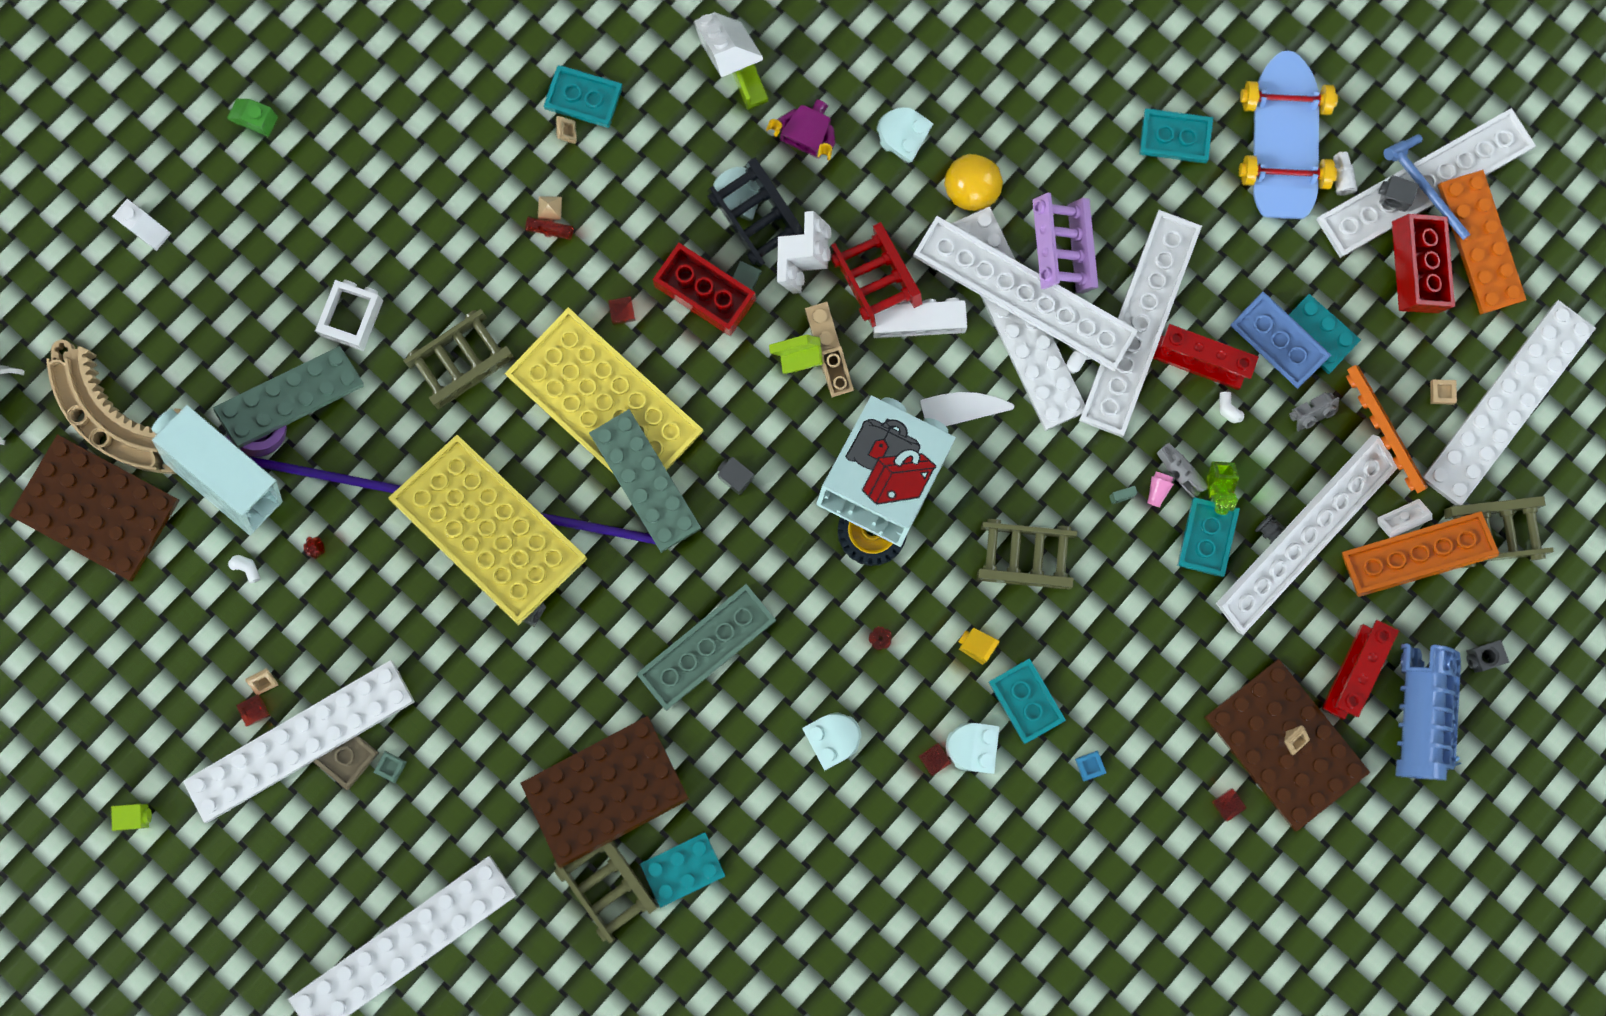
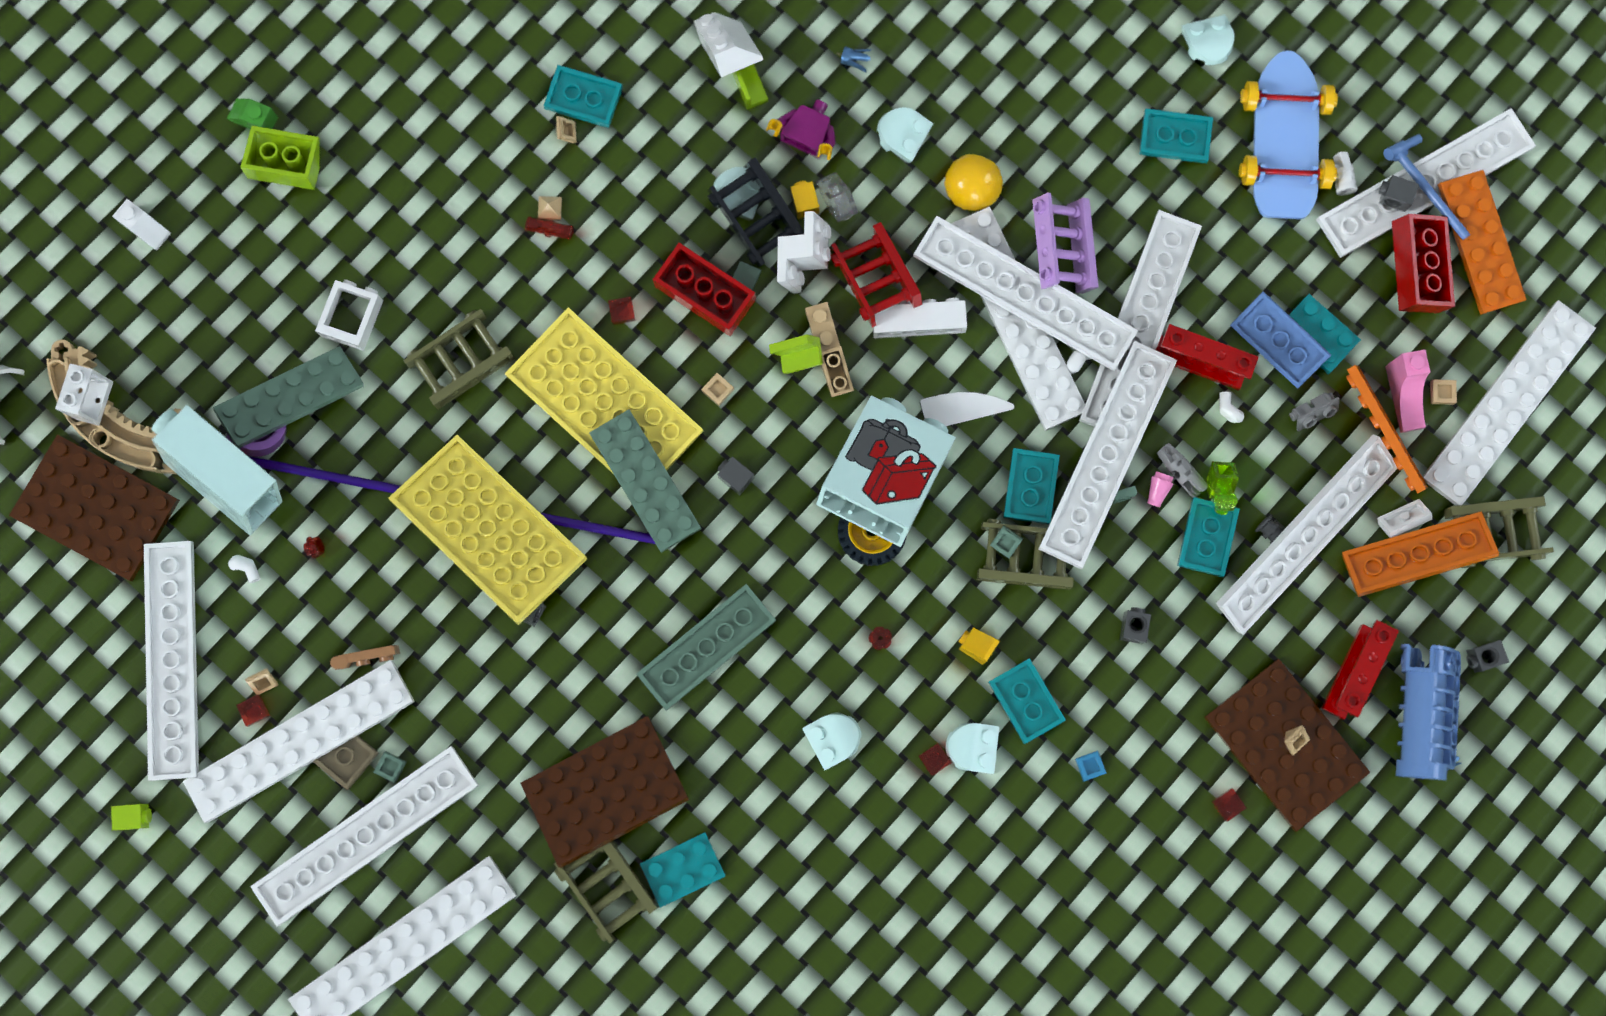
none -> white window [55,363,113,426]
none -> white plate [144,541,199,781]
none -> lime slope [240,126,320,190]
none -> white plate [250,746,479,927]
none -> medium nougat hinge [330,645,400,670]
none -> tan plate [701,373,735,406]
none -> yellow brick [790,181,819,219]
none -> clear slope [815,172,858,222]
none -> flat silver piece [836,46,871,72]
none -> sand green tile [990,525,1023,559]
none -> teal plate [1003,448,1060,525]
none -> white plate [1038,341,1177,569]
none -> dark grey brick [1119,607,1151,644]
none -> light aqua slope [1182,15,1234,65]
none -> bright pink arch [1385,350,1430,433]

